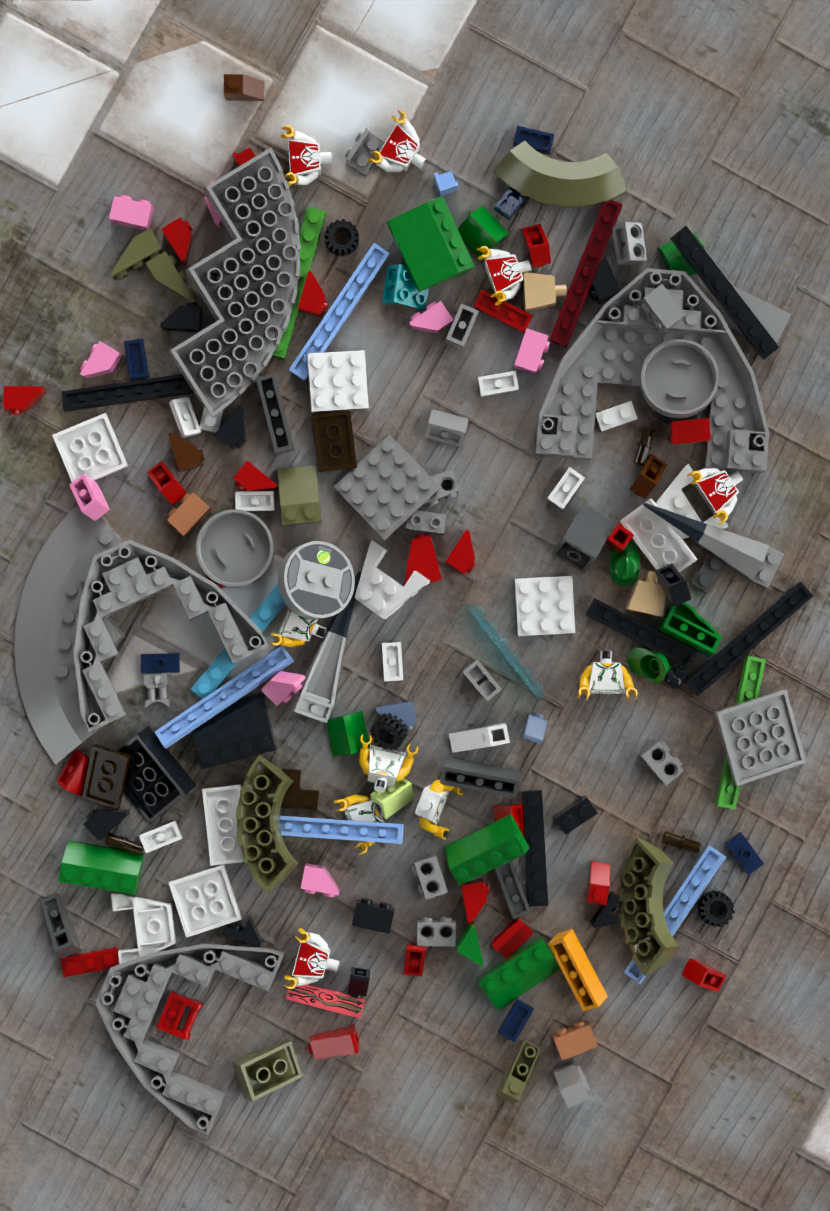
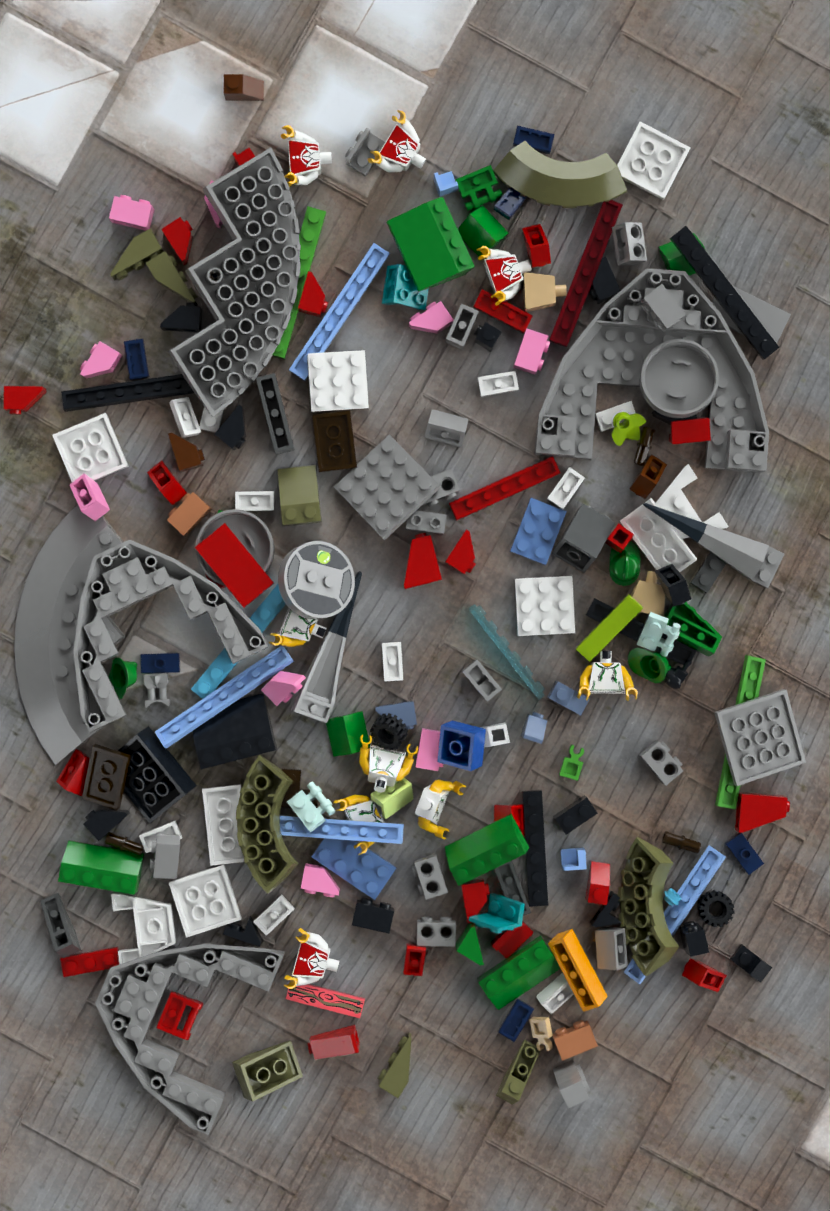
red slope [233,460,278,492] -> none
black tyre [324,219,359,257] -> none
black slope [347,967,370,998] -> none
white wing [354,540,430,619] -> none
dark grey brick [440,757,520,798] -> none
black plate [684,582,813,696] -> none
torso [687,468,743,525] -> none
none -> green piece [108,657,137,700]
none -> light grey brick [149,834,180,879]
none -> red tile [195,523,274,608]
none -> white plate [253,894,295,936]
none -> light aqua plate [287,781,335,832]
none -> medium blue plate [312,838,396,900]
none -> olive slope [377,1033,412,1098]
none -> bright pink brick [415,728,443,771]
none -> blue brick [437,720,486,771]
none -> red tile [449,456,561,521]
none -> green plate [455,165,503,211]
none -> teal bracket [469,893,525,933]
none -> black brick [474,322,502,352]
none -> medium blue plate [510,498,567,565]
none -> tan plate [529,1017,553,1051]
none -> white slope [536,973,574,1014]
none -> sand blue slope [547,681,590,716]
none -> bright green plate [559,745,584,781]
none -> light blue panel [561,848,587,871]
none -> lime tile [576,594,643,662]
none -> light grey brick [595,927,628,971]
none -> lime plate [612,412,647,446]
none -> white plate [617,122,690,200]
none -> light aqua plate [637,612,681,657]
none -> medium azure plate [664,888,681,906]
none -> black brick [679,921,709,957]
none -> black slope [730,944,772,982]
none -> red slope [735,792,790,833]

